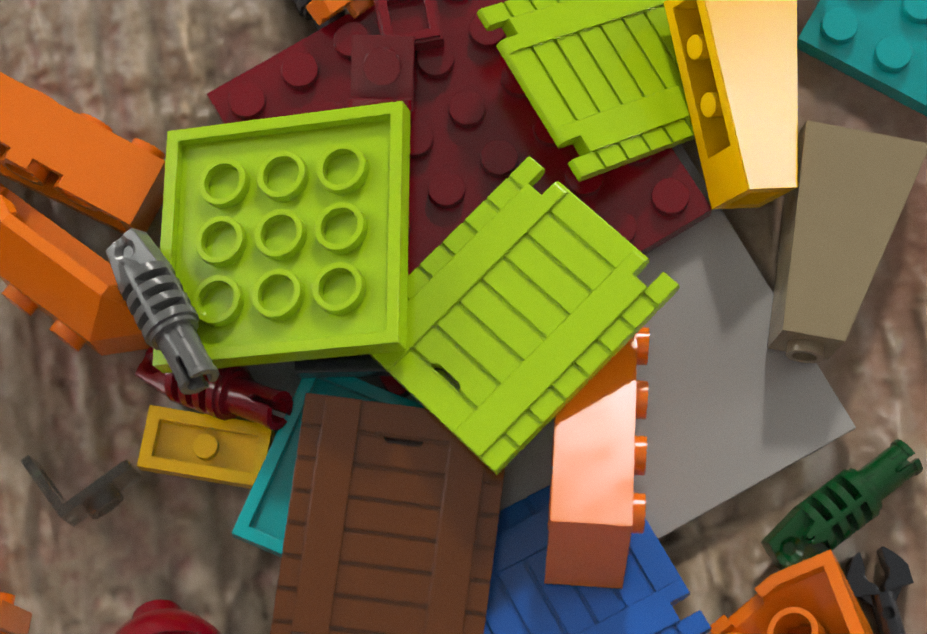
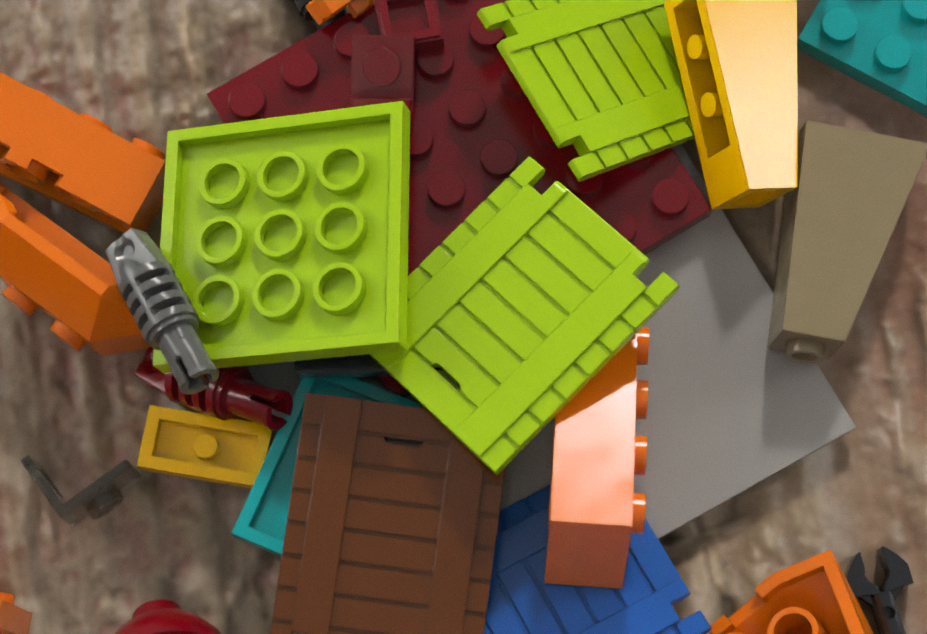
dark green hinge [761,439,923,570] -> none

